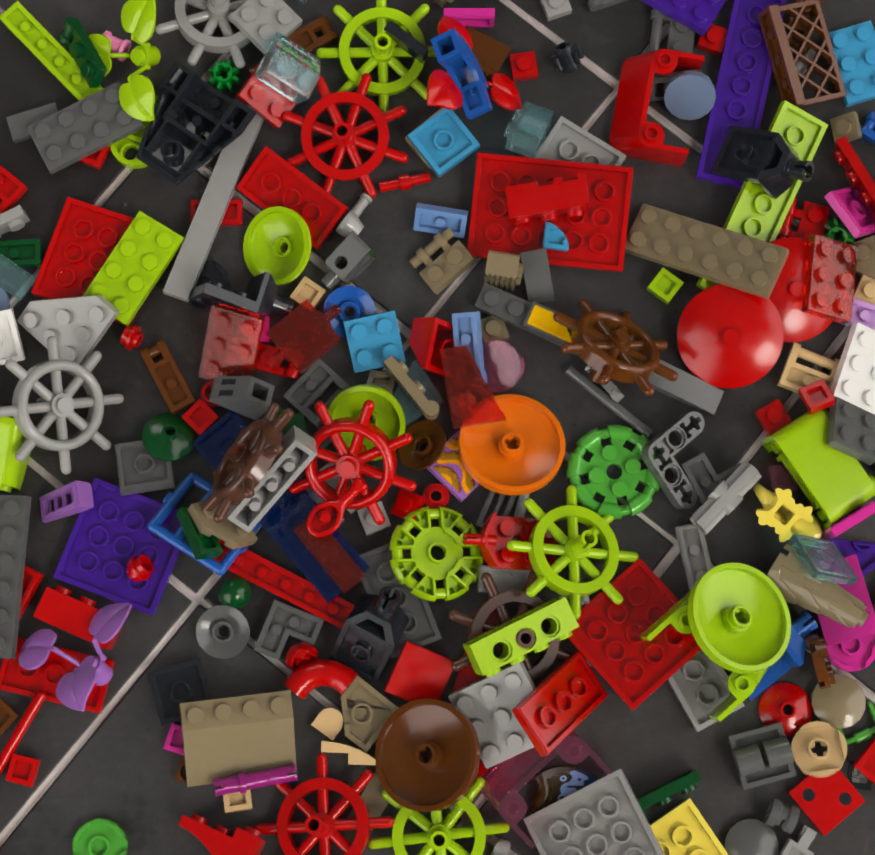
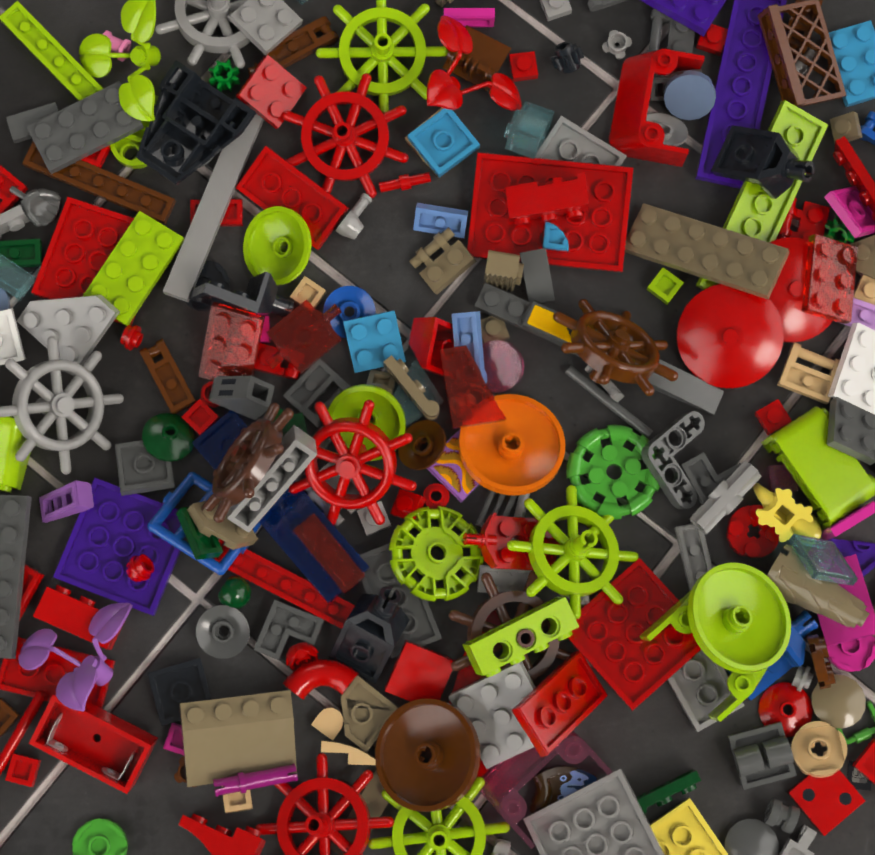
dark green plate [58,16,107,88] -> none
clear light blue slope [254,32,321,104] -> none
red piece [306,477,368,538] -> none
dark grey torso [320,231,378,290] -> none
black tile [384,21,428,63] -> none
blue arch [431,28,493,120] -> none
red plate [798,379,835,414] -> none
none -> dark grey piece [9,186,61,227]
none -> reddish brown plate [22,141,176,225]
none -> red piece [29,693,158,794]
none -> light grey plate [602,30,632,59]
none -> light grey dish [646,113,688,147]
none -> red plate [726,505,779,558]
none -> light grey plate [791,666,814,692]

